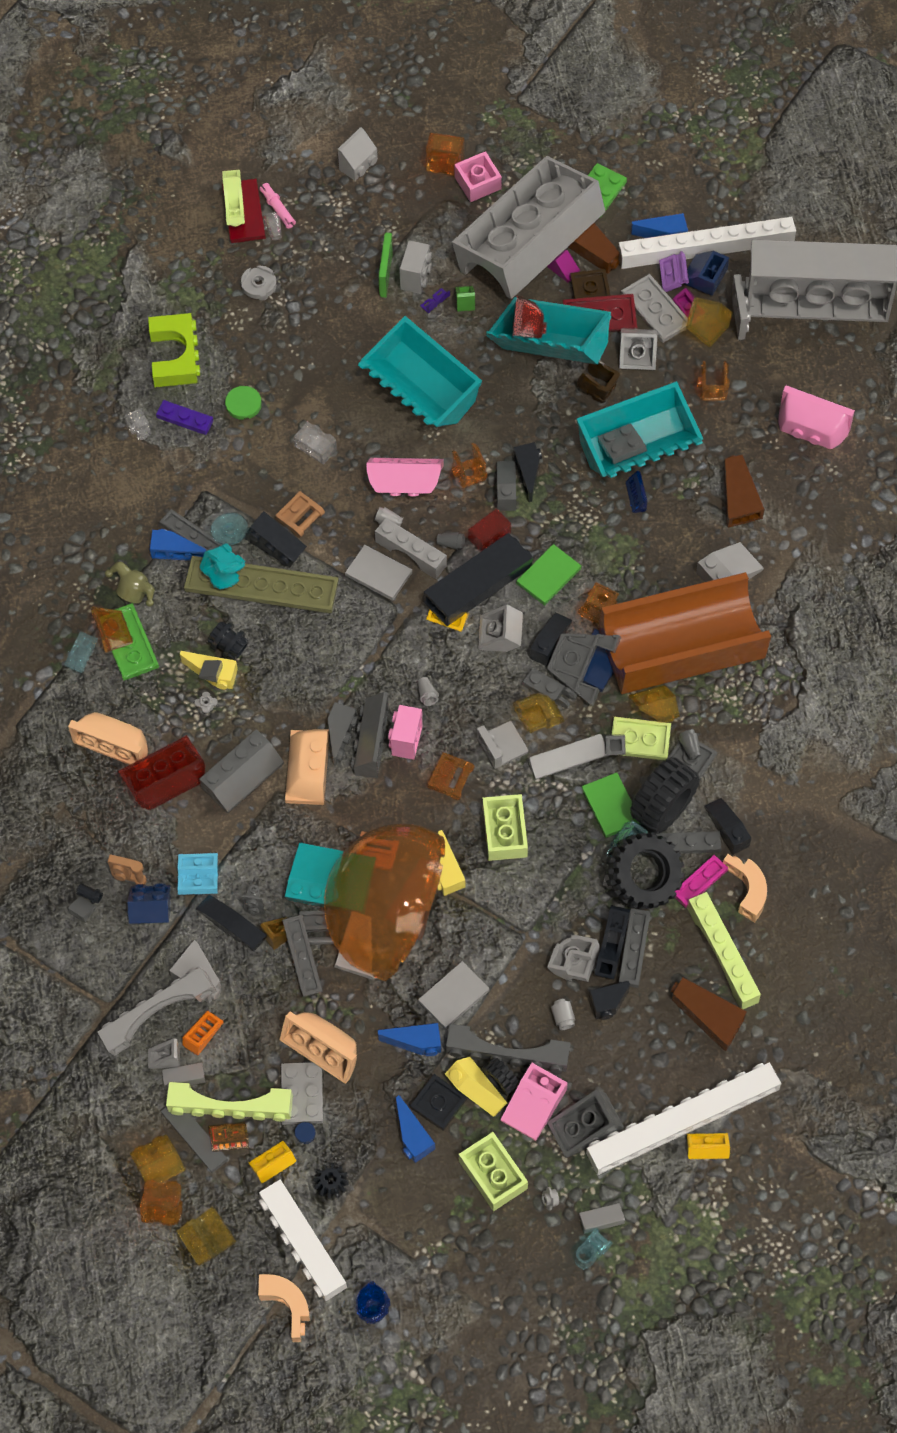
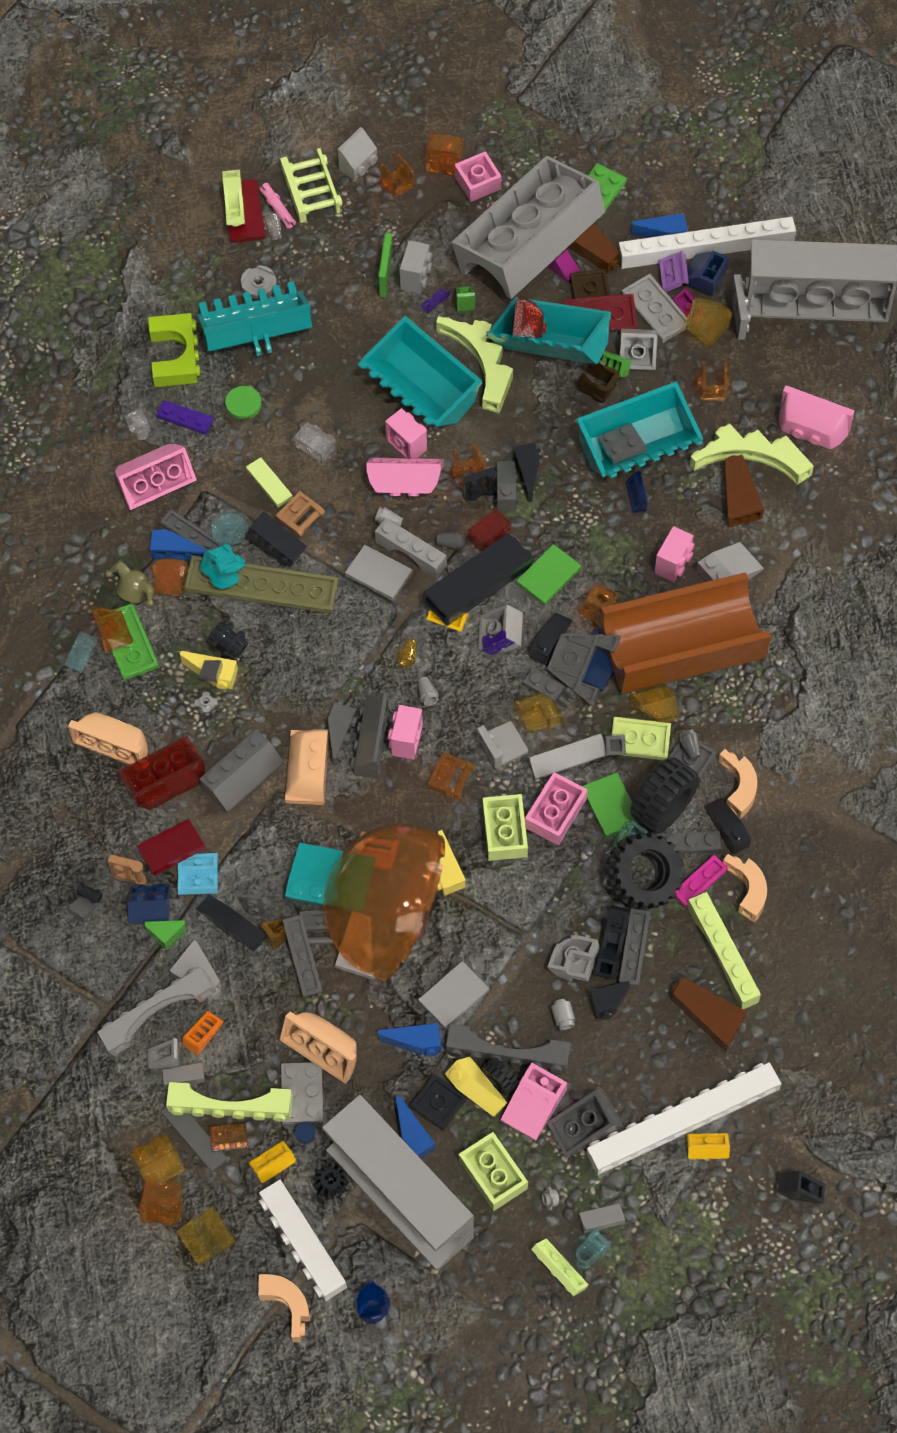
none -> bright pink windscreen [115,444,196,510]
none -> dark red tile [136,819,206,876]
none -> bright green slope [145,920,187,950]
none -> clear orange piece [152,558,189,595]
none -> teal piece [197,281,312,356]
none -> yellowish green tile [246,457,293,508]
none -> yellowish green fence [280,148,342,223]
none -> light grey piece [322,1095,474,1271]
none -> clear orange piece [378,153,415,198]
none -> bright pink brick [385,408,427,458]
none -> clear yellow cone [397,639,417,667]
none -> yellowish green arch [436,316,513,413]
none -> black plate [463,468,496,501]
none -> dark purple piece [483,631,515,655]
none -> bright pink brick [525,772,588,846]
none -> yellowish green plate [531,1238,588,1296]
none -> bright green slope [602,351,632,377]
none -> bright pink brick [655,526,695,583]
none -> yellowish green arch [690,424,814,485]
none -> light nougat arch [718,749,757,819]
none -> black slope [778,1171,826,1204]

